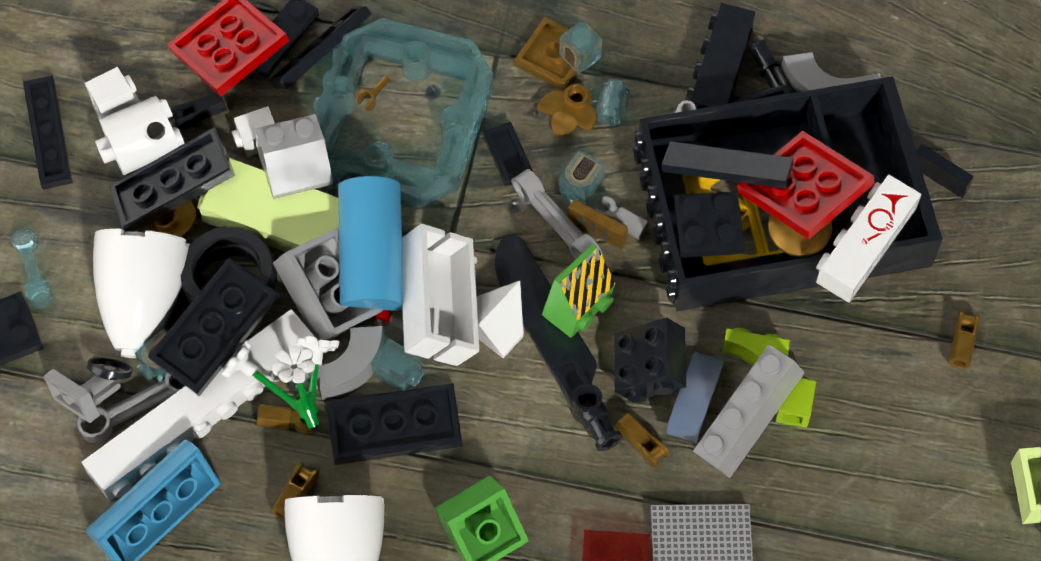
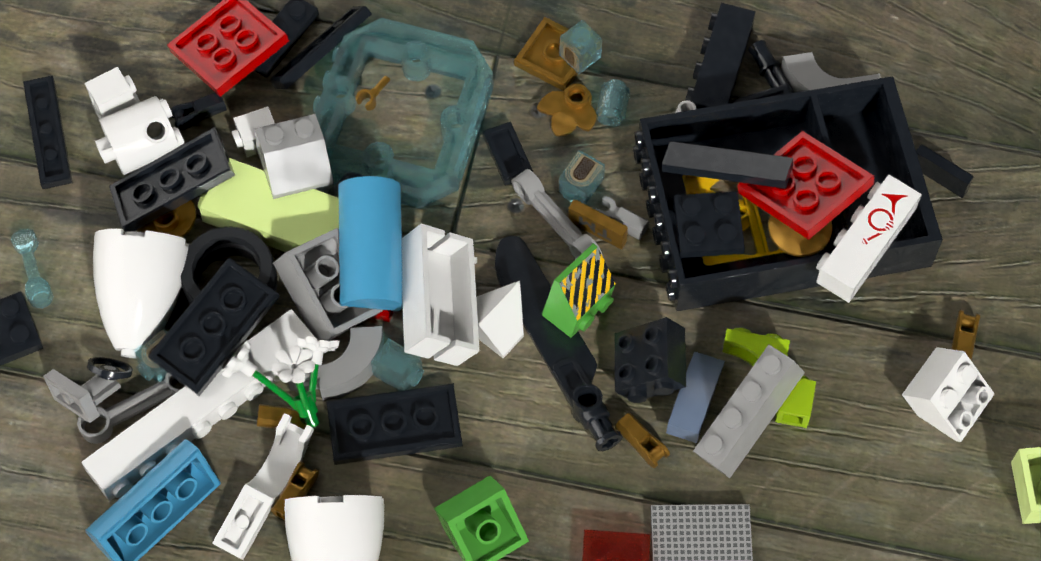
none -> white piece [212,413,314,560]
none -> white slope [902,347,994,442]

